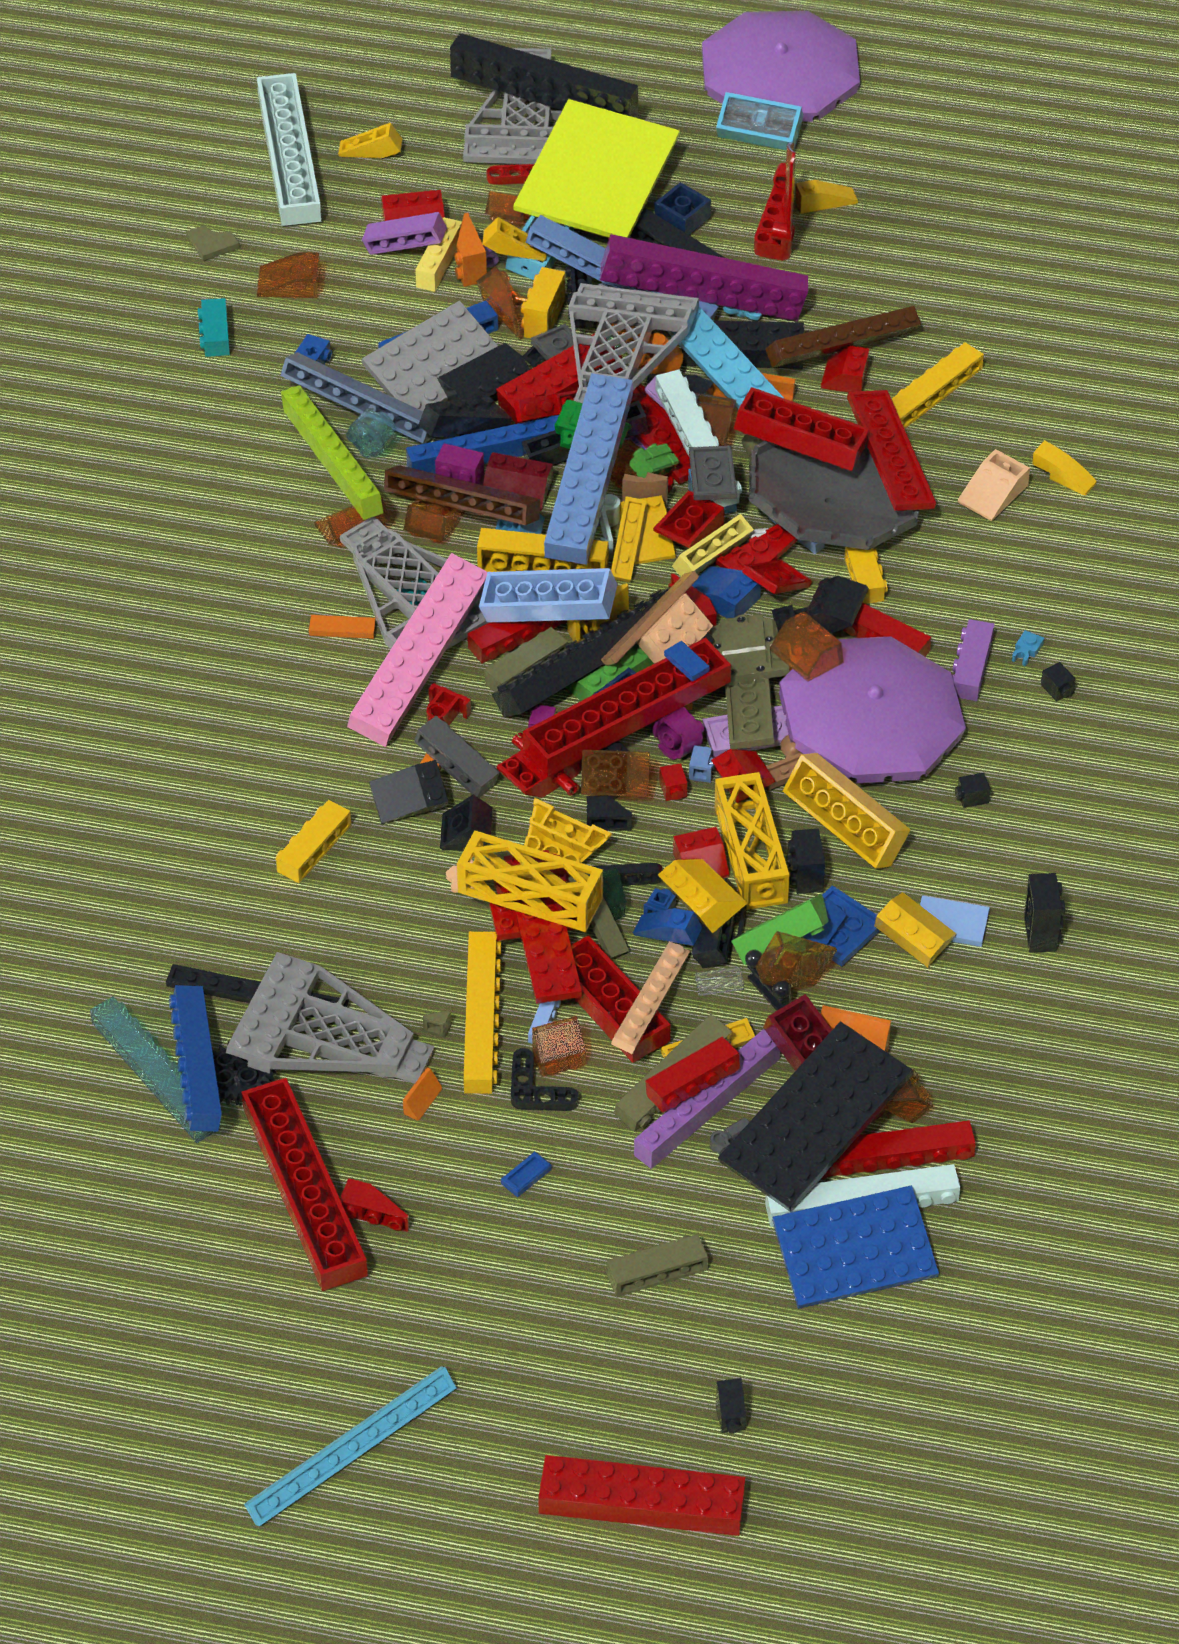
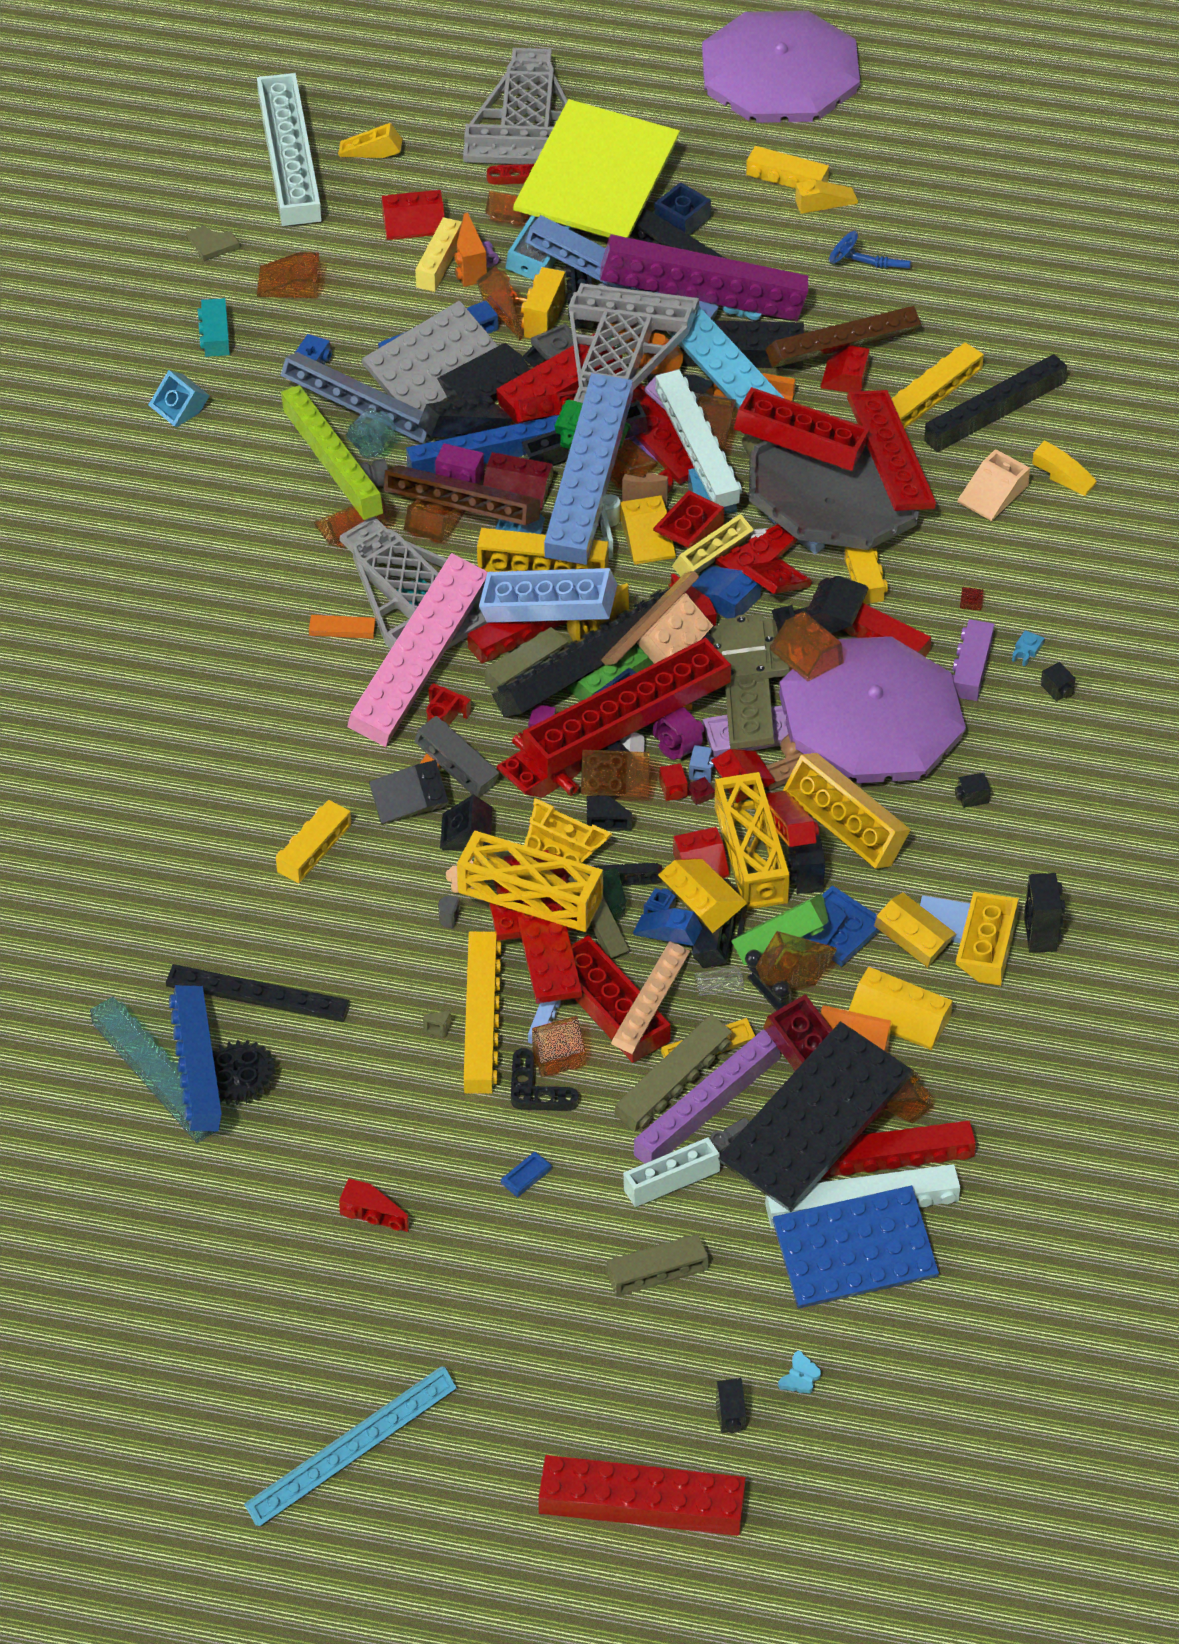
light grey wing [226,952,434,1084] -> none
red brick [242,1078,368,1291] -> none
medium lavender brick [362,212,447,255] -> none
orange slope [403,1067,442,1121] -> none
black brick [450,33,639,118] -> none
yellow slope [483,217,547,261] -> none
yellow plate [611,496,647,583] -> none
bright green brick [629,443,679,478] -> none
red brick [645,1036,740,1113] -> none
blue tile [664,641,709,682] -> none
dark grey tile [689,446,737,500] -> none
brick [716,92,804,151] -> none
red panel [754,142,796,261] -> none
none -> dark azure slope [148,370,210,427]
none -> dark grey wheel [358,459,388,487]
none -> dark grey brick [438,896,460,929]
none -> white slope [620,732,644,762]
none -> light aqua brick [623,1137,720,1207]
none -> dark red plate [687,777,715,805]
none -> yellow brick [746,146,829,189]
none -> red brick [766,790,819,847]
none -> medium azure animal [778,1351,821,1393]
none -> blue dish [829,231,911,269]
none -> yellow slope [849,967,953,1050]
none -> black brick [924,354,1067,453]
none -> yellow slope [956,892,1019,986]
none -> clear red plate [960,587,984,611]

